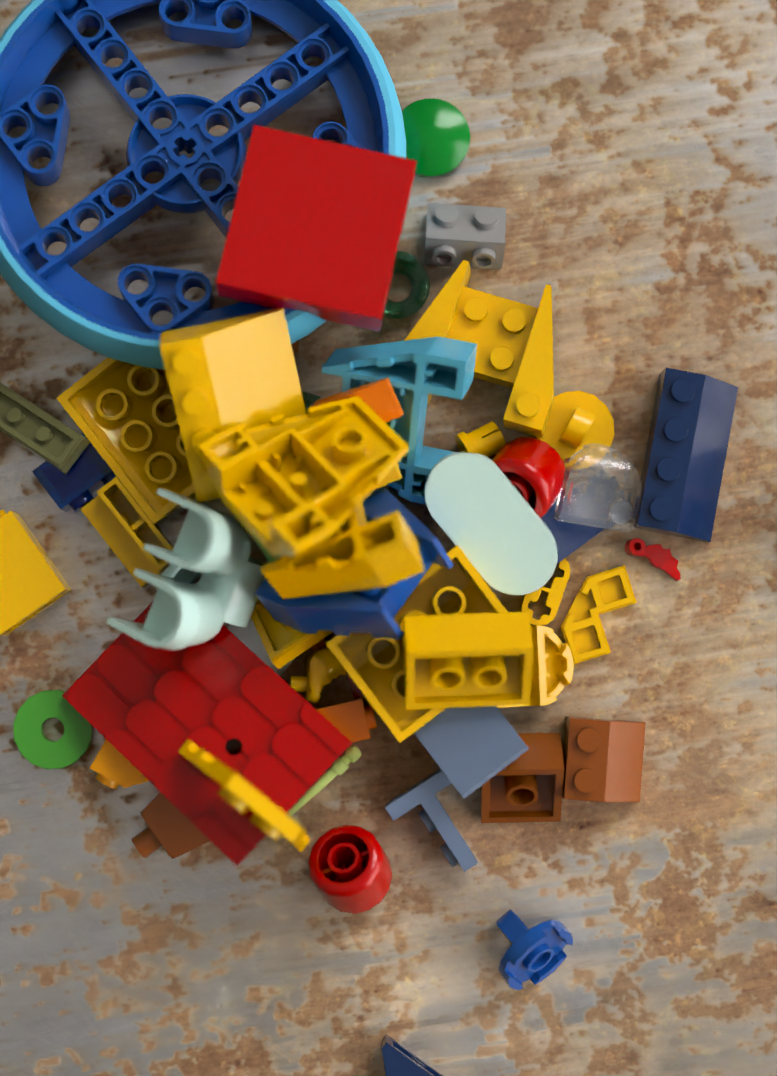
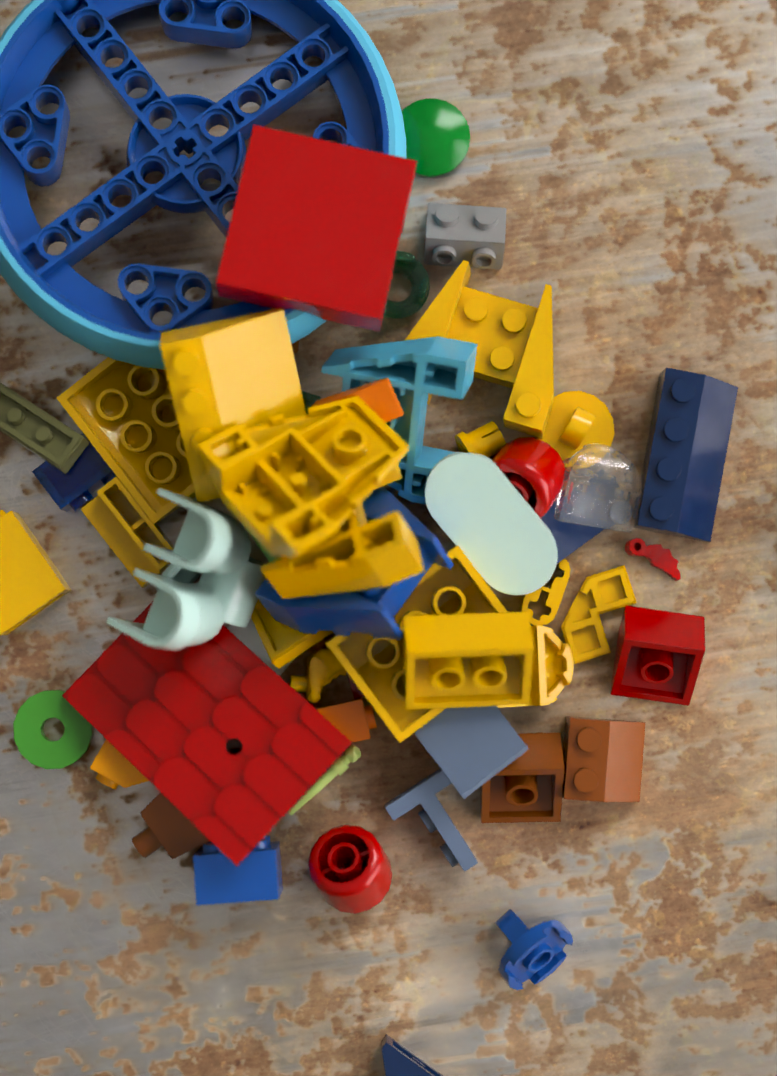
yellow wing [177,739,311,853] -> none
none -> blue brick [193,835,283,905]
none -> red slope [610,605,705,706]

